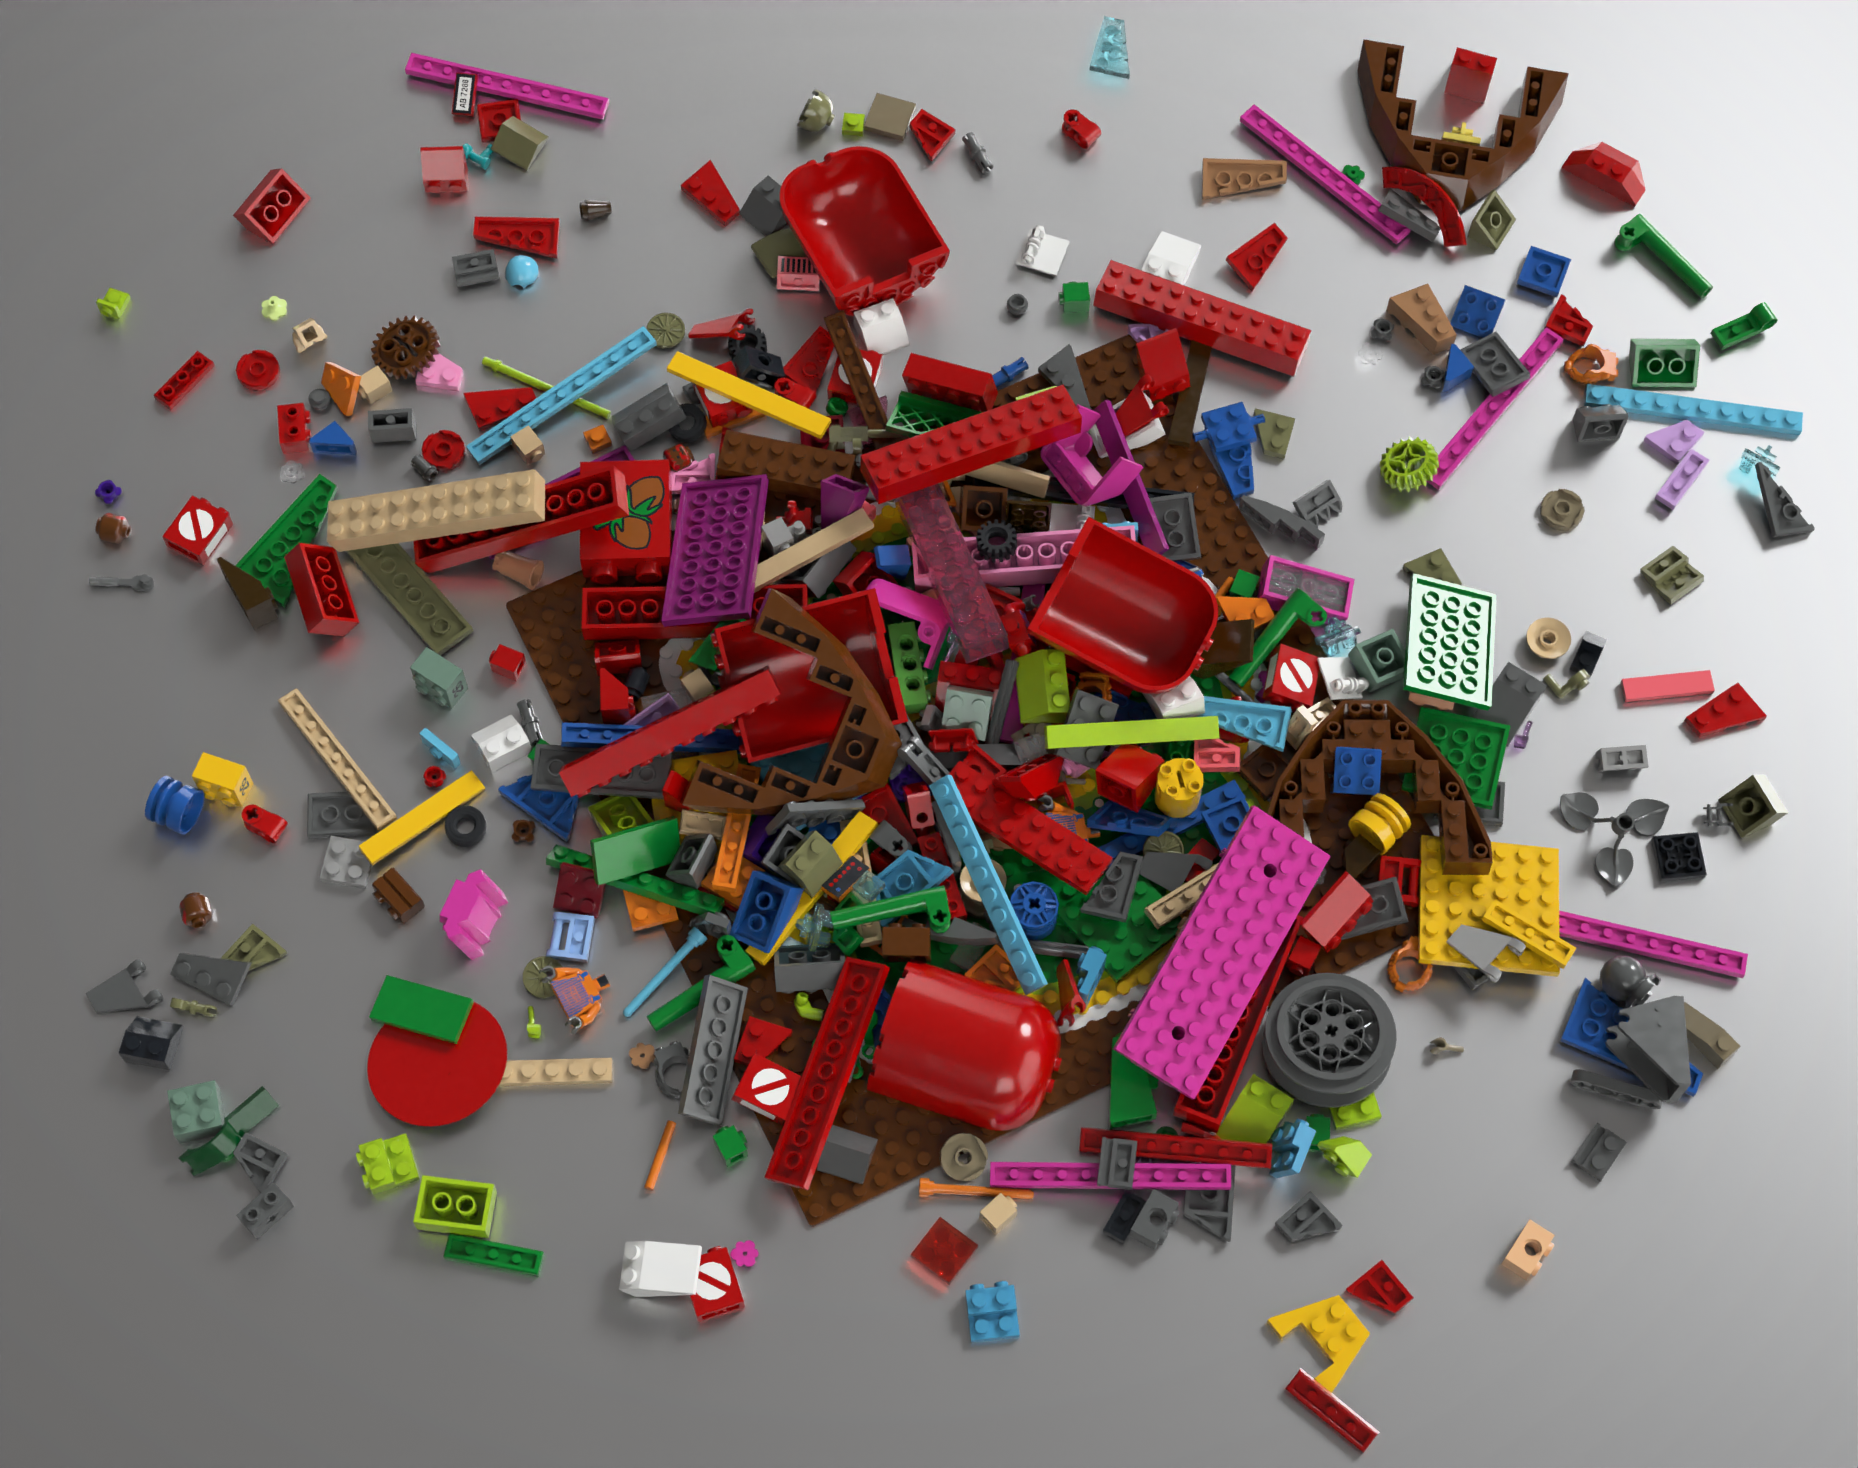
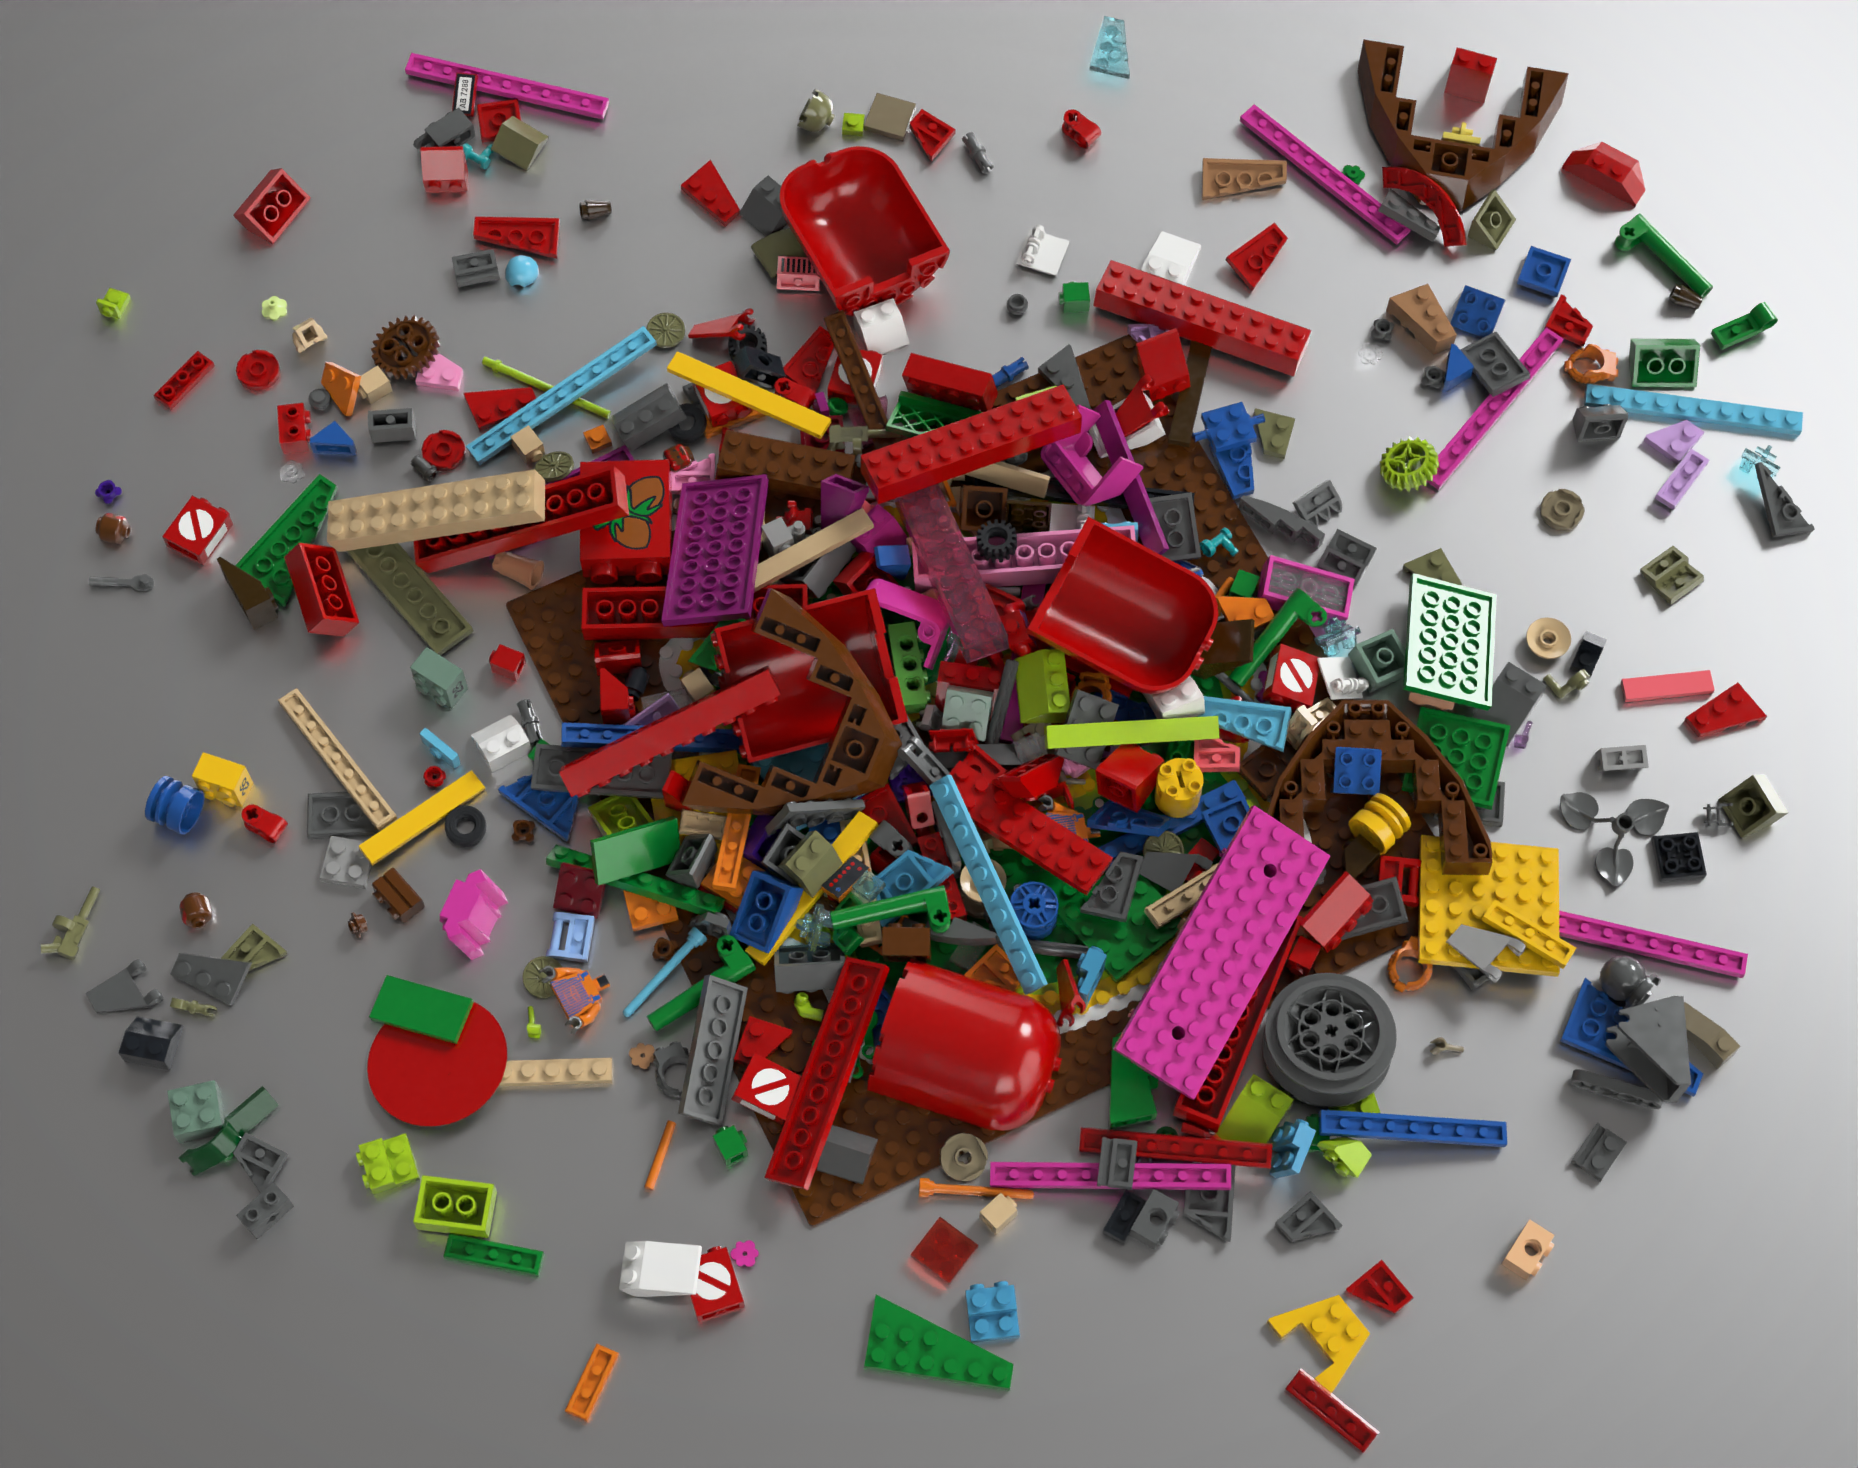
none -> olive piece [41,886,100,960]
none -> reddish brown plate [348,912,368,939]
none -> dark grey hinge [413,108,475,154]
none -> olive wheel [535,451,574,482]
none -> orange tile [565,1344,619,1422]
none -> reddish brown plate [652,937,678,962]
none -> magenta plate [812,392,829,416]
none -> dark pink slope [850,504,908,553]
none -> green wing [864,1295,1014,1390]
none -> teal piece [1199,527,1239,557]
none -> dark grey slope [1317,529,1377,586]
none -> blue plate [1319,1110,1507,1147]
none -> dark brown cone [1669,284,1703,309]

